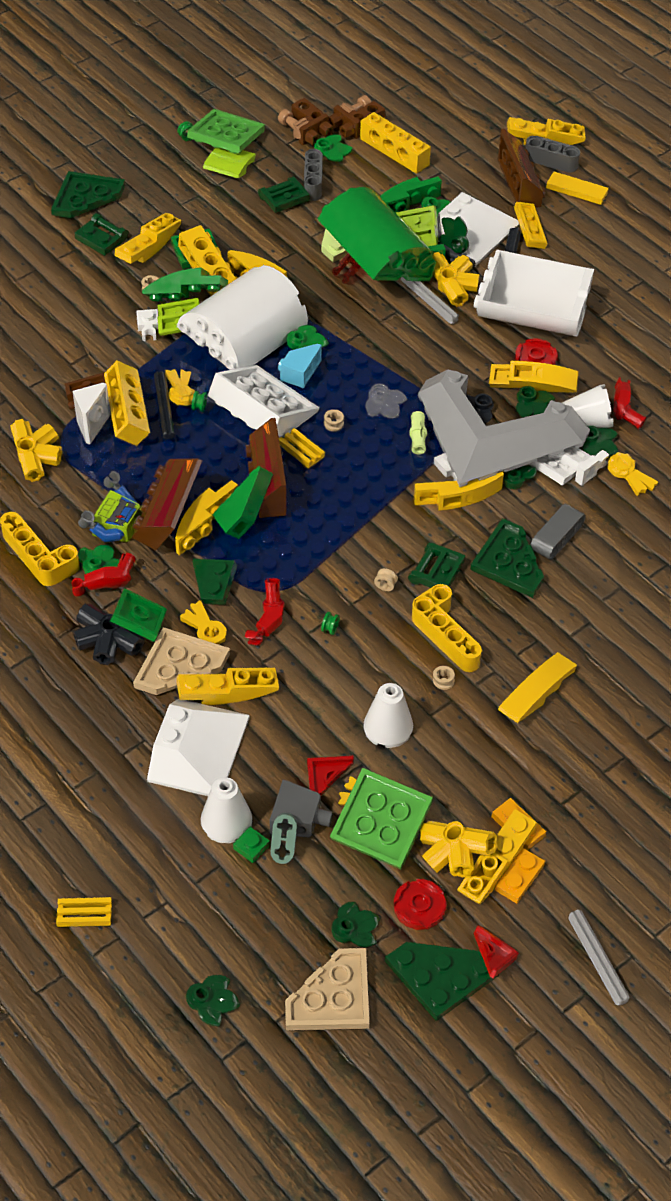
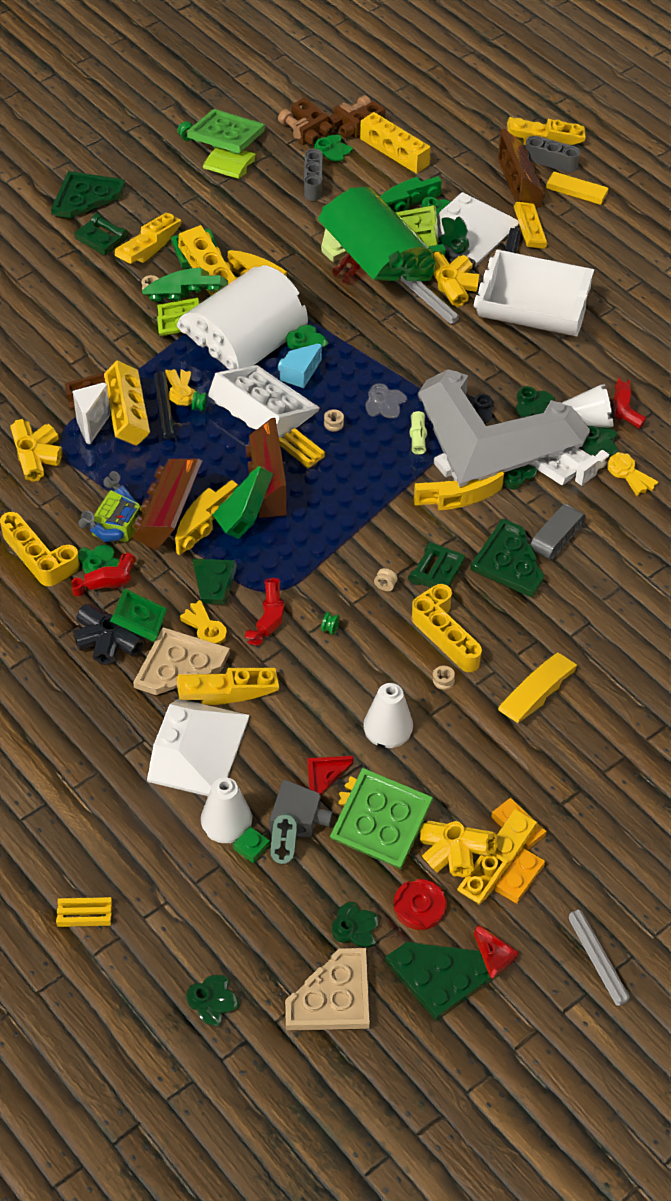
white plate [137,309,158,341] -> none
dark green plate [258,176,310,213] -> none
yellow slope [489,361,579,393] -> none
red tile [515,338,558,365] -> none

